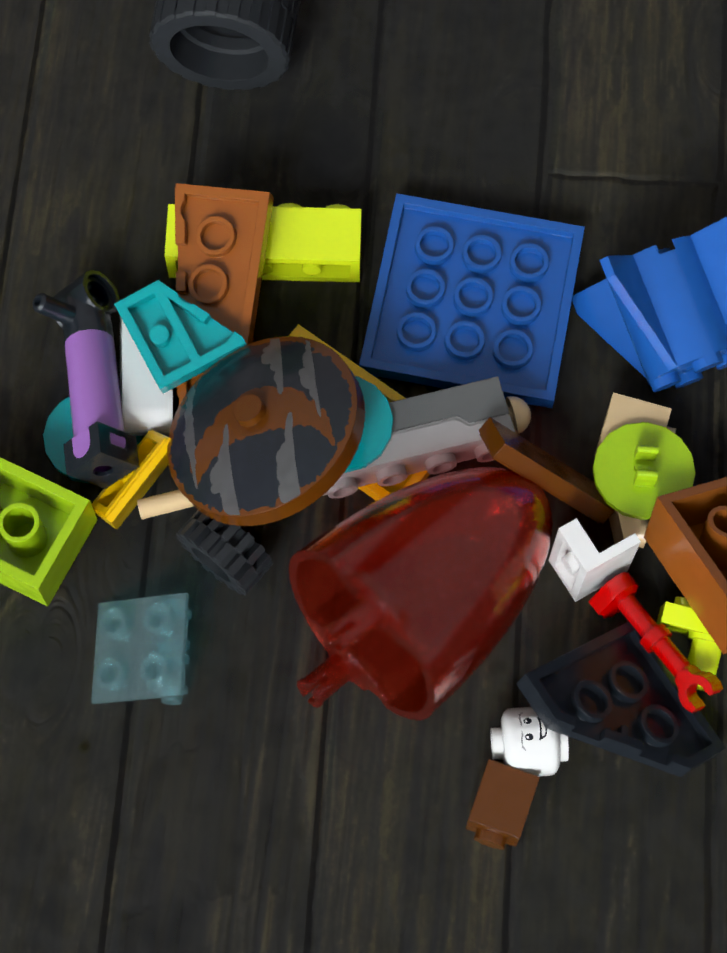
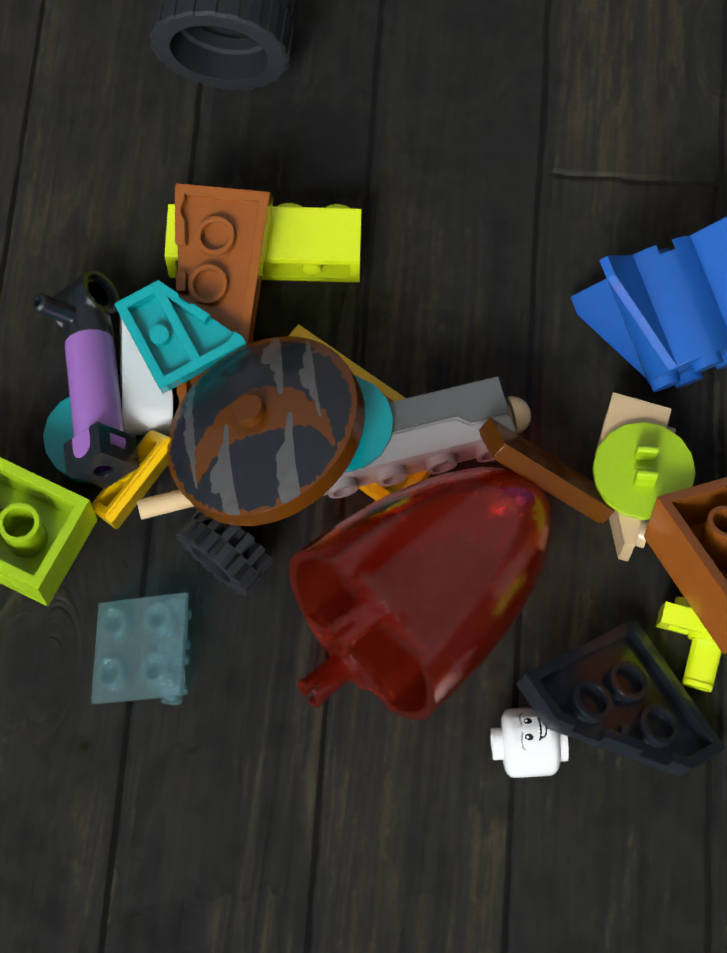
blue plate [359,193,585,408] -> none
reddish brown brick [465,759,540,850] -> none
white panel [549,518,641,602] -> none
red piece [589,572,723,713] -> none

